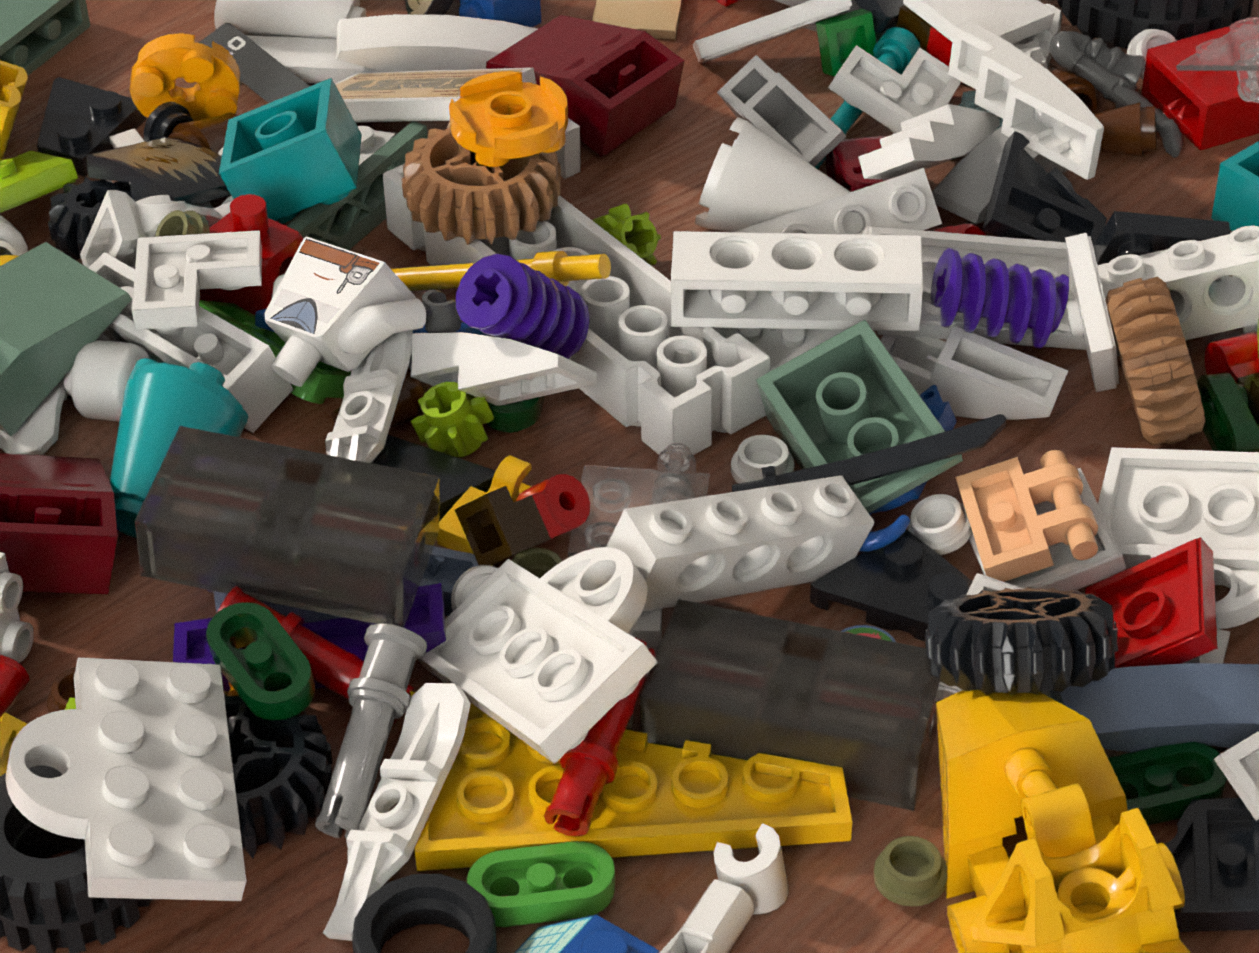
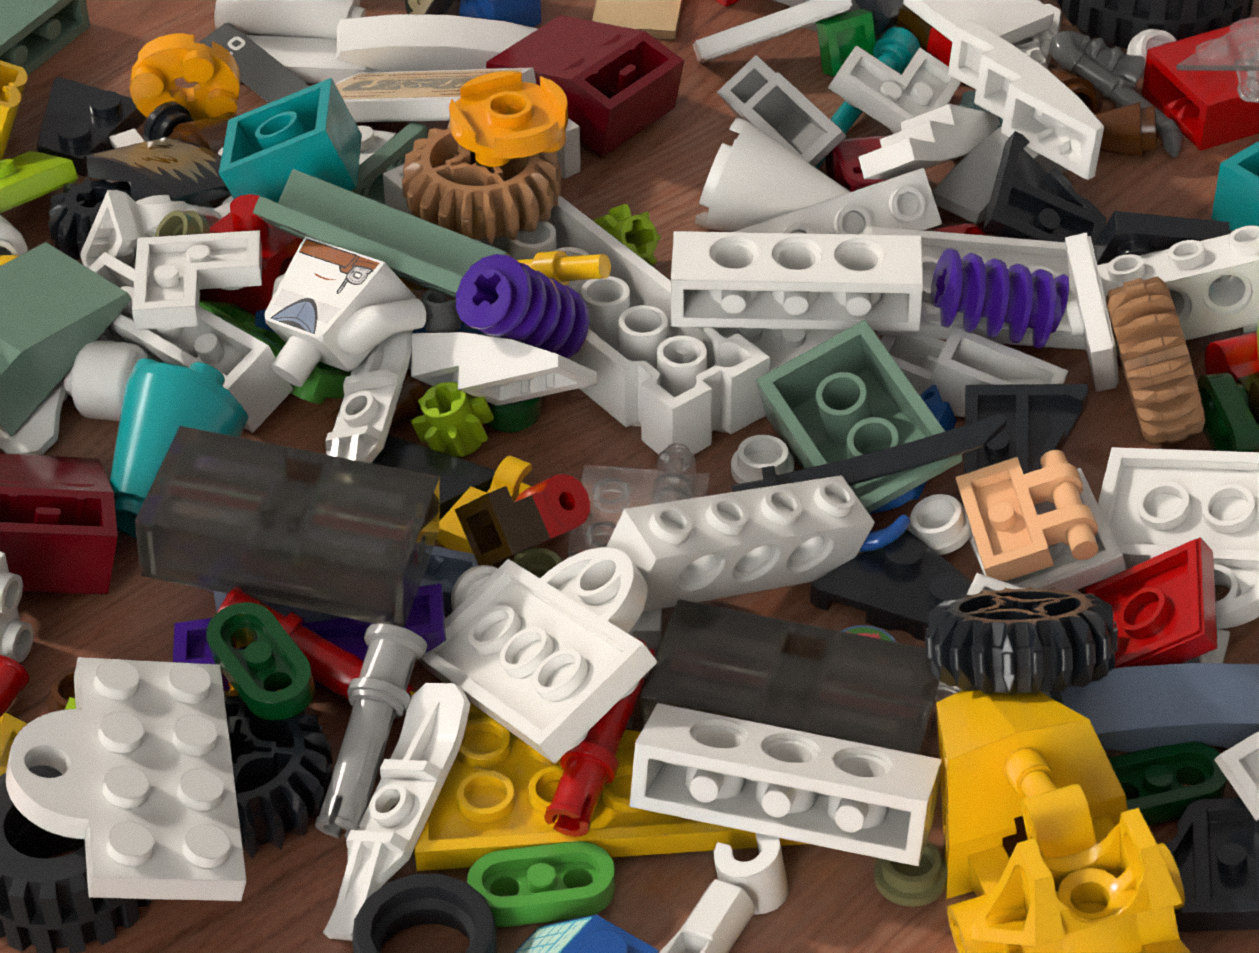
none -> sand green fence [252,169,512,300]
none -> white brick [629,703,942,866]
none -> black wing [964,384,1088,474]

